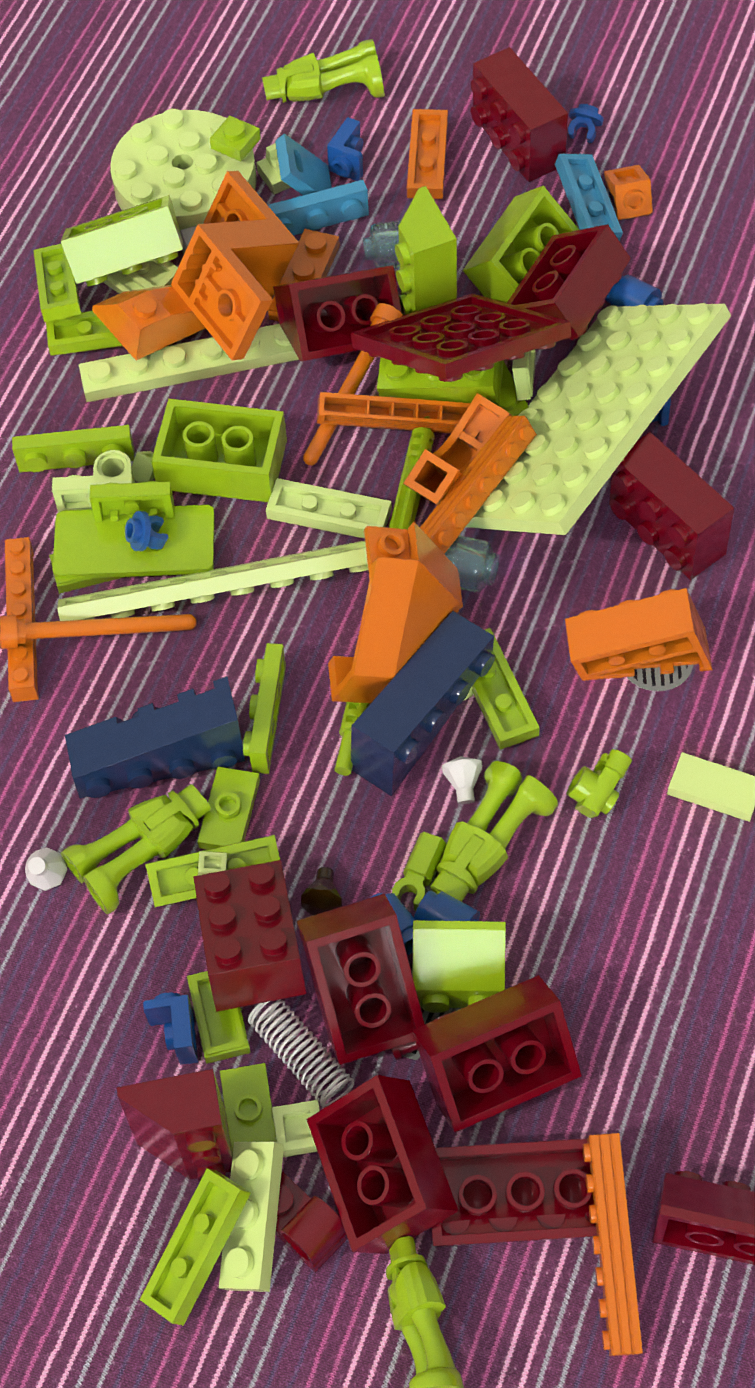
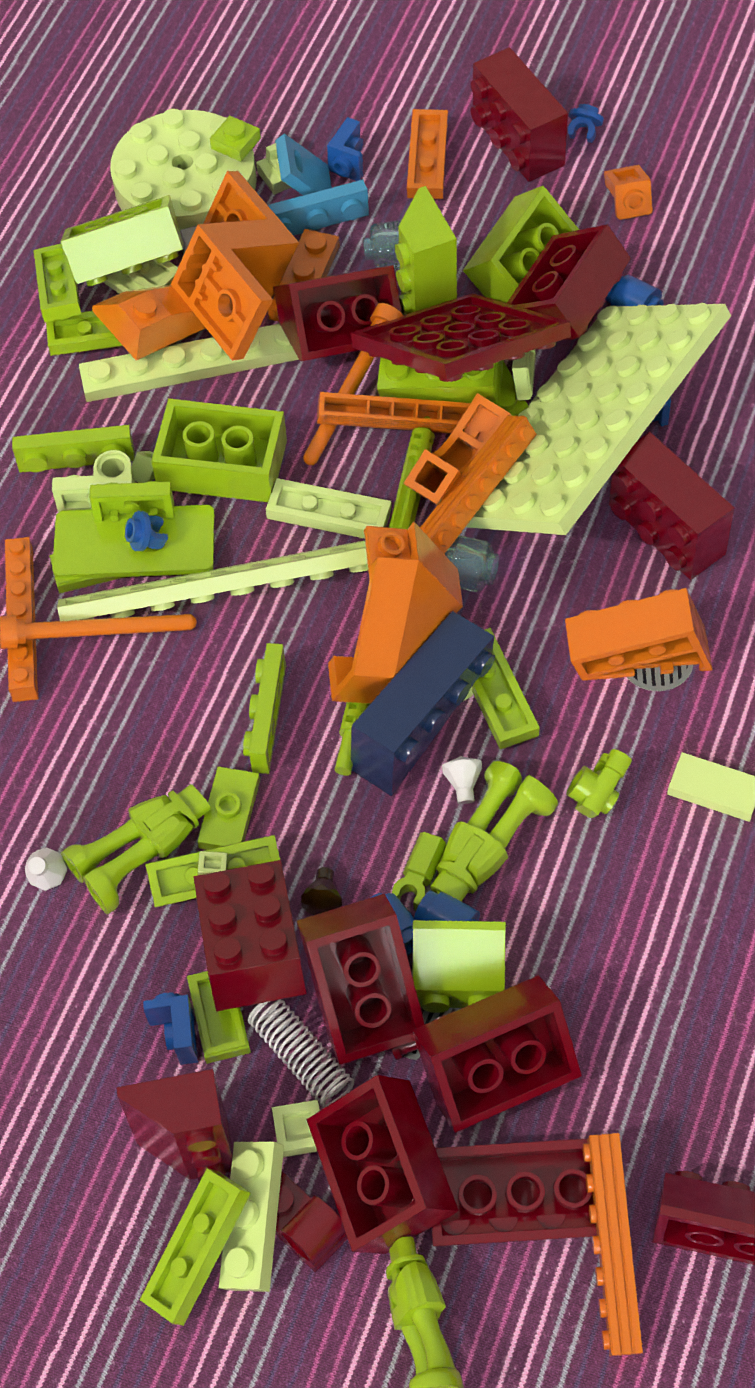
dark blue wedge [65,676,245,799] -> none
lime plate [220,1063,277,1155] -> none
lime piece [262,39,385,103] -> none
dark azure plate [555,154,623,241] -> none

